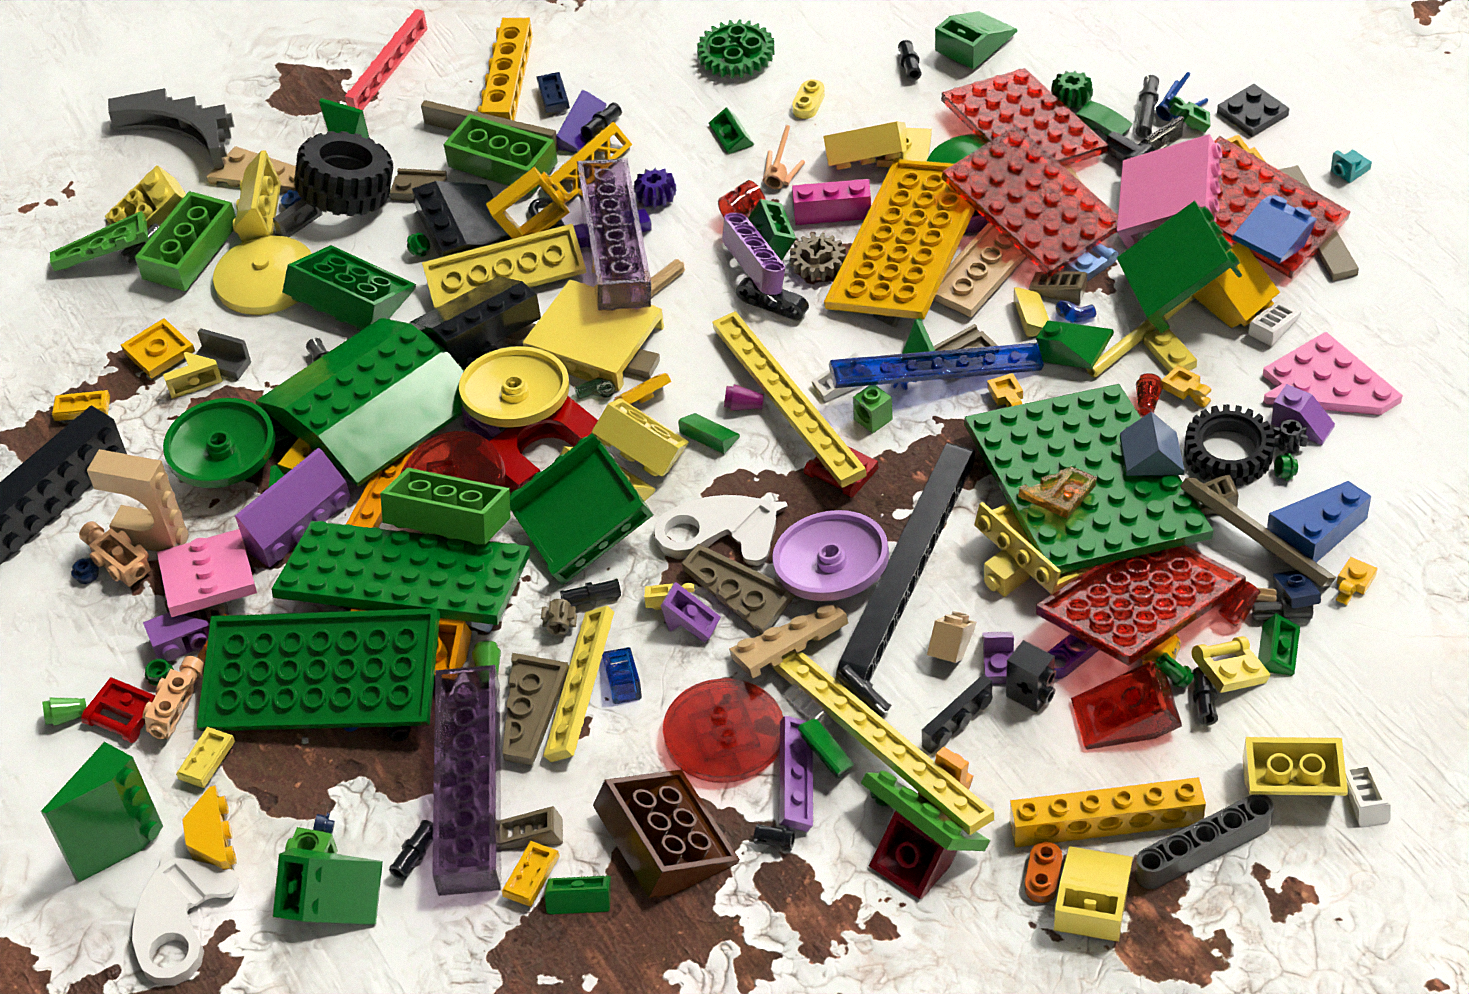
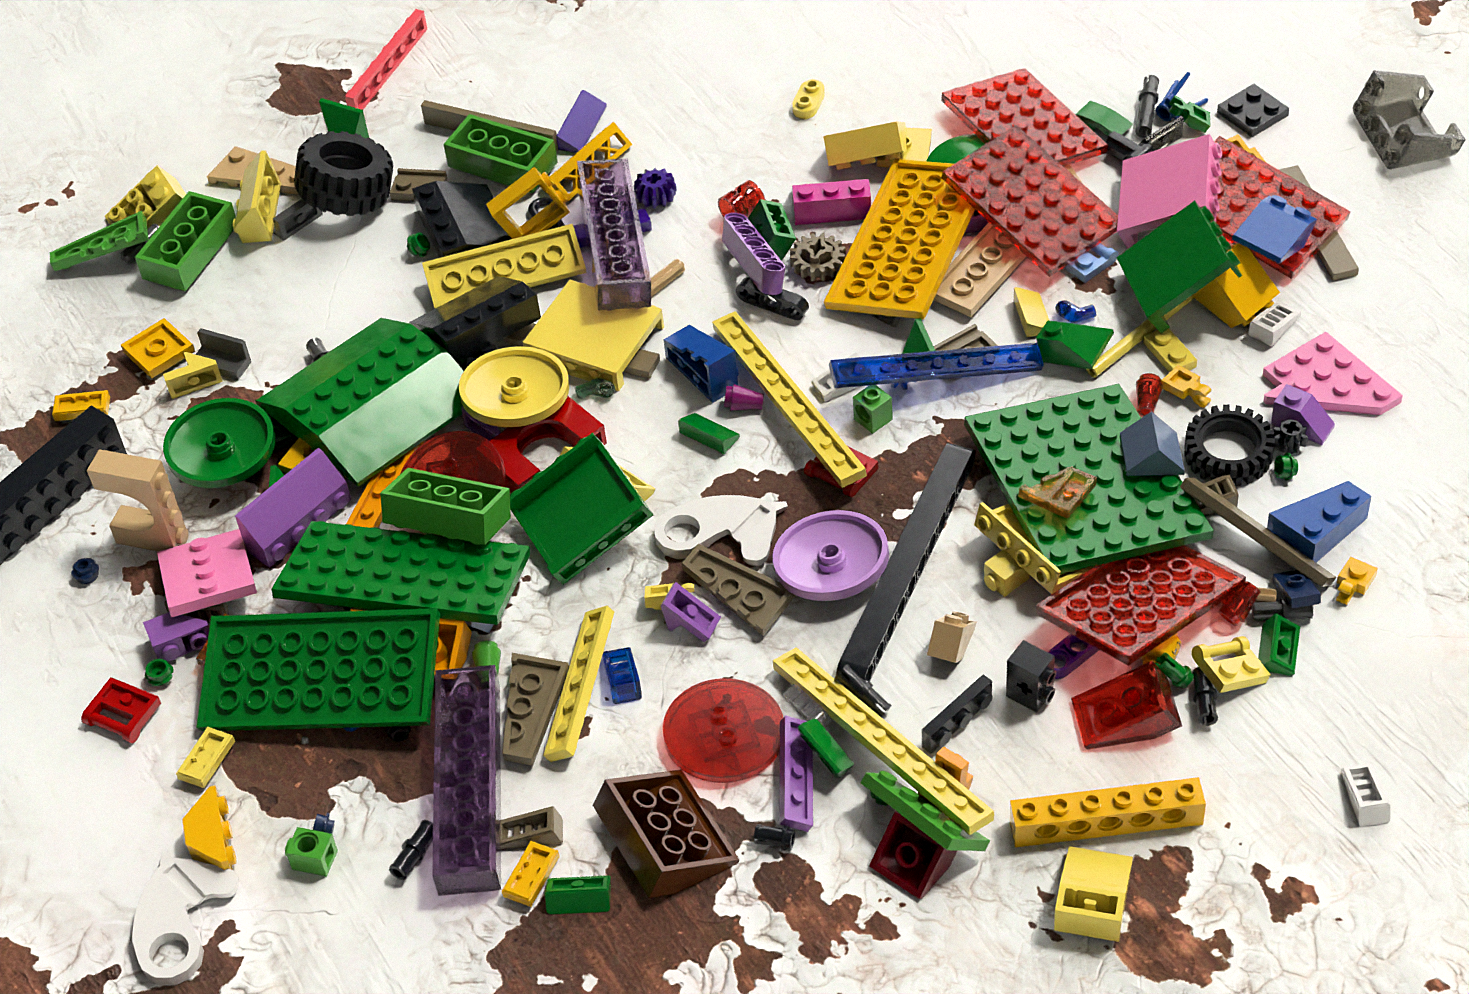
green slope [41,742,163,882] -> none
bright green cone [42,697,86,726] -> none
light nougat brick [79,521,151,587] -> none
dark grey arch [108,88,235,169] -> none
light nougat brick [142,656,205,739] -> none
light yellow dish [213,236,312,315] -> none
green slope [273,848,383,924] -> none
blue piece [281,190,302,209] -> none
green slope [282,245,416,331] -> none
yellow brick [478,18,533,121] -> none
dark blue plate [536,72,570,113] -> none
dark tan gear [541,599,577,635] -> none
black pin [560,578,621,607] -> none
black pin [581,102,622,140] -> none
light yellow slope [592,398,689,477] -> none
yellow plate [614,373,672,404] -> none
green gear [697,19,775,79] -> none
green slope [709,107,754,154] -> none
tan wing [729,604,849,679] -> none
light nougat plant [762,125,805,189] -> none
black pin [898,40,922,81] -> none
green slope [935,11,1018,70] -> none
medium lavender slope [982,631,1014,684] -> none
yellow plate [987,373,1023,407] -> none
orange plate [1025,842,1062,903] -> none
dark tan slope [1029,271,1087,304] -> none
green gear [1051,70,1093,110] -> none
dark grey beam [1135,795,1274,889] -> none
light yellow slope [1242,737,1348,796] -> none
teal bracket [1330,149,1372,184] -> none
none -> blue wedge [663,324,739,403]
none -> clear smoke windscreen [1353,70,1466,170]

